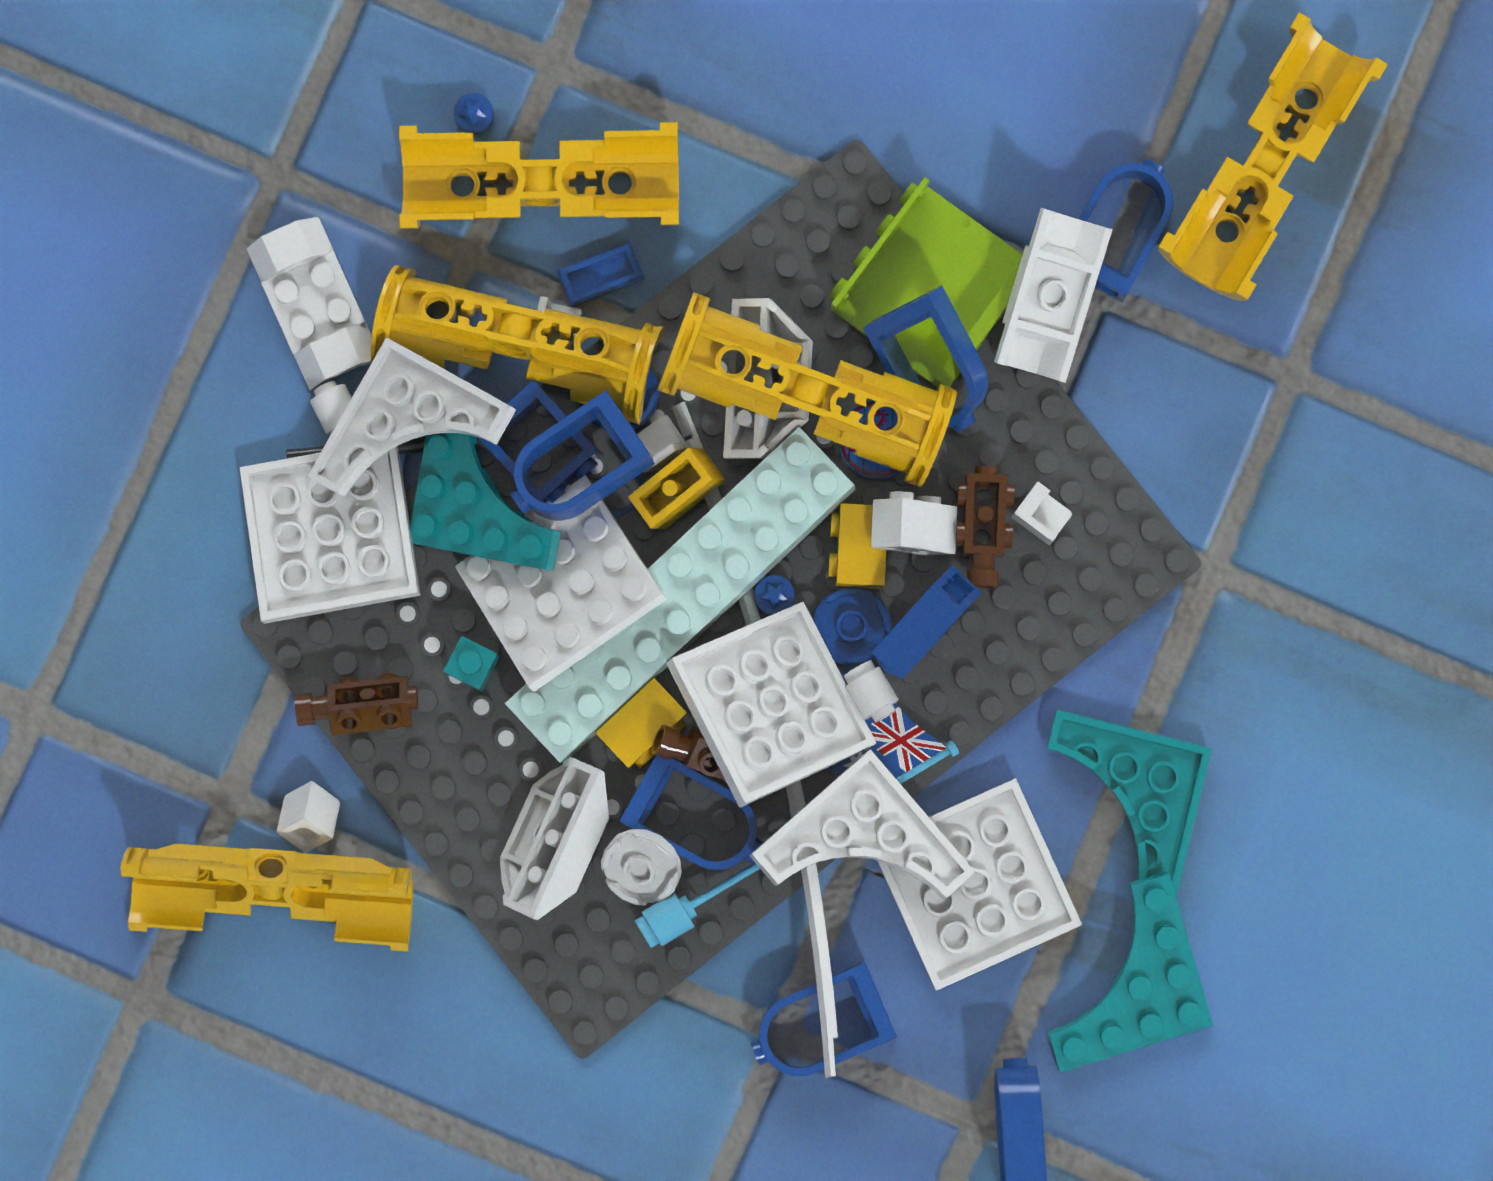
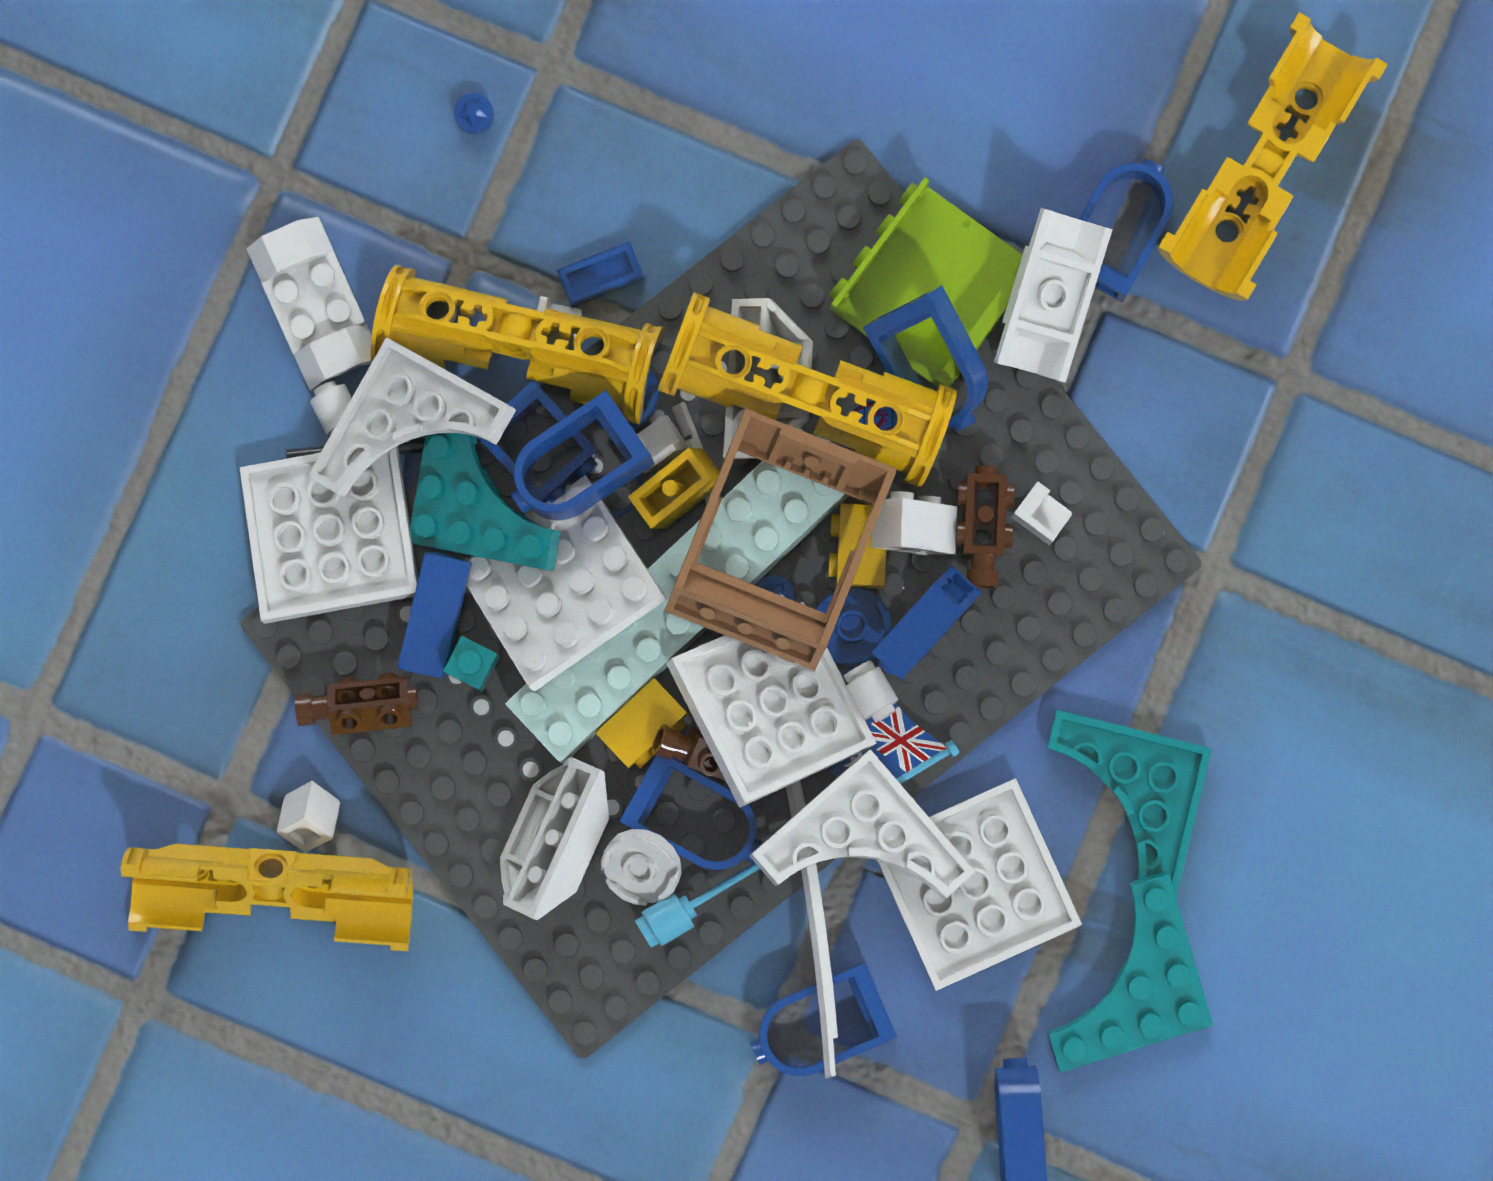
yellow piece [399,122,679,229] -> none
none -> blue slope [397,552,472,679]
none -> medium nougat window [664,408,897,671]

